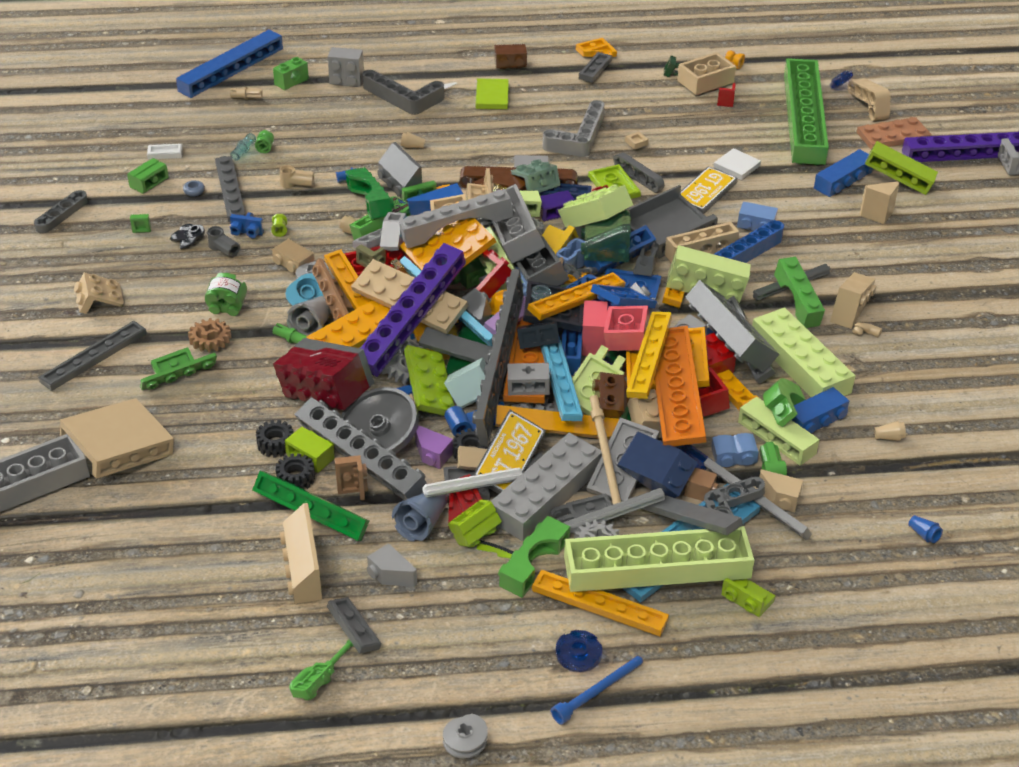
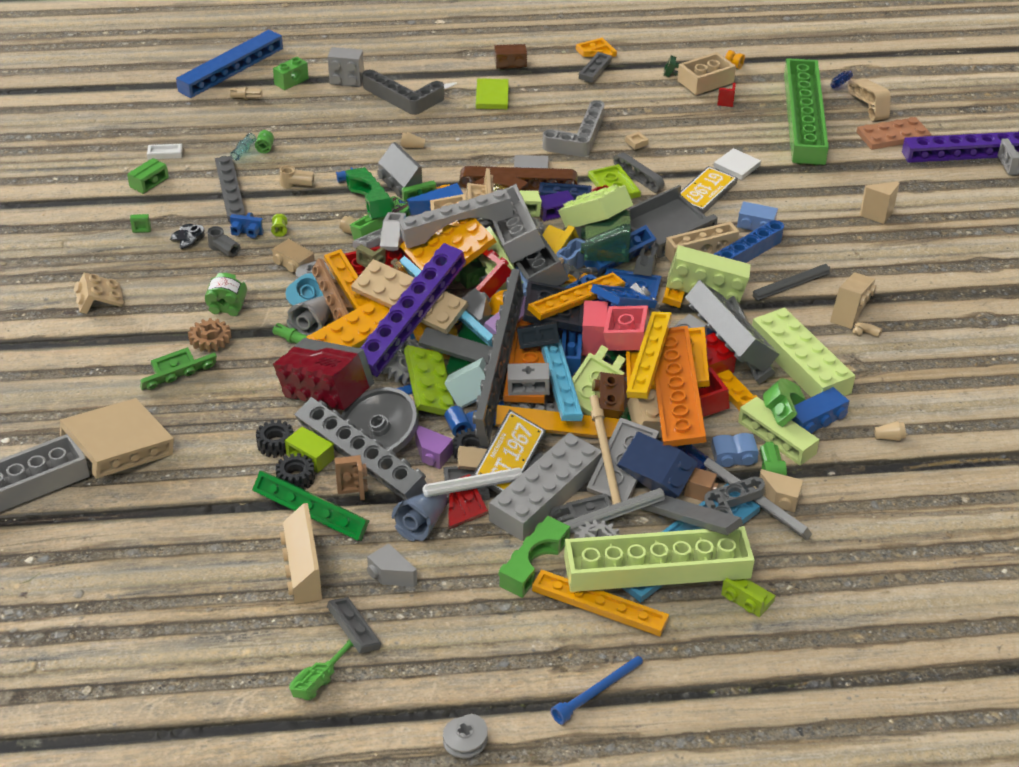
dark grey beam [34,190,88,233] -> none
dark grey tile [38,321,147,391] -> none
sand blue piece [183,180,205,196] -> none
lime brick [448,499,502,548] -> none
lime sticker [476,540,514,559] -> none
sand green bracket [511,159,560,193] -> none
clear light blue tile [531,285,551,301] -> none
clear blue tile [555,630,602,672] -> none
bright green arch [774,257,825,328] -> none
blue brick [814,149,874,197] -> none
lime brick [865,141,938,195] -> none
blue cone [908,515,943,543] -> none

